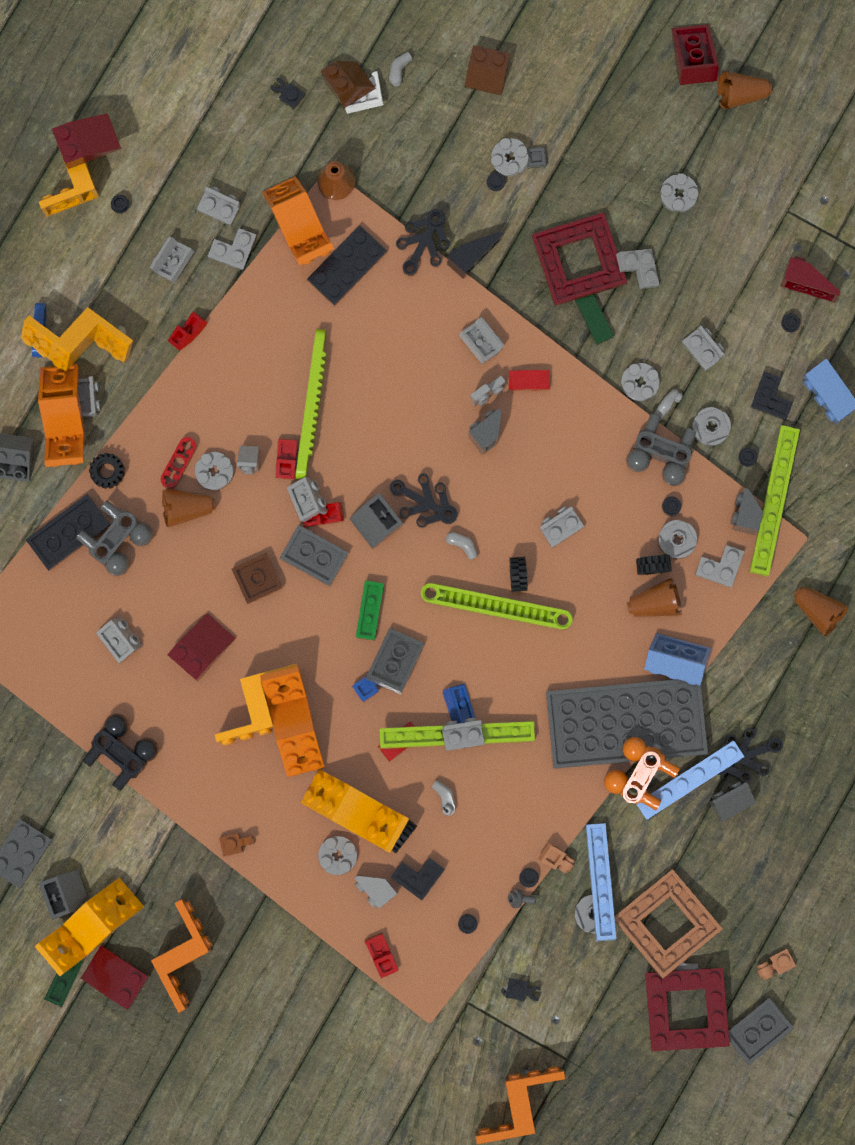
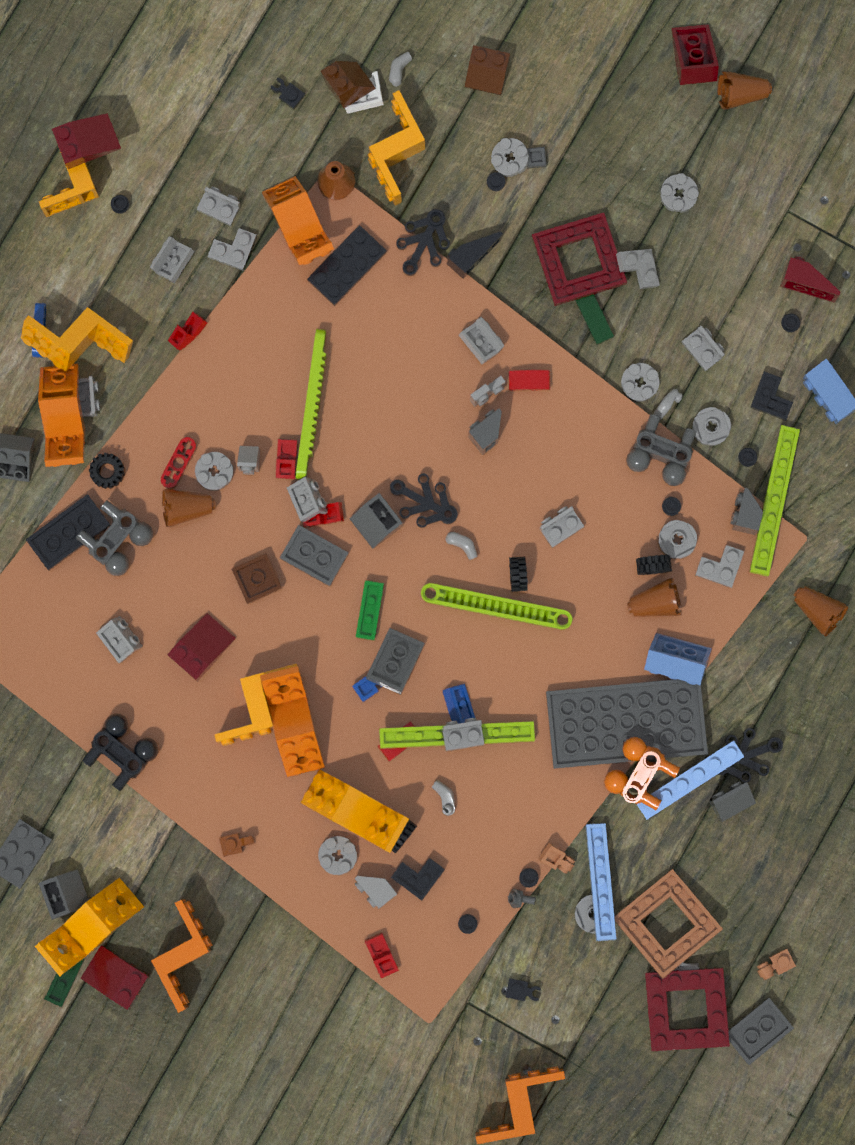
none -> light orange bracket [367,90,425,206]

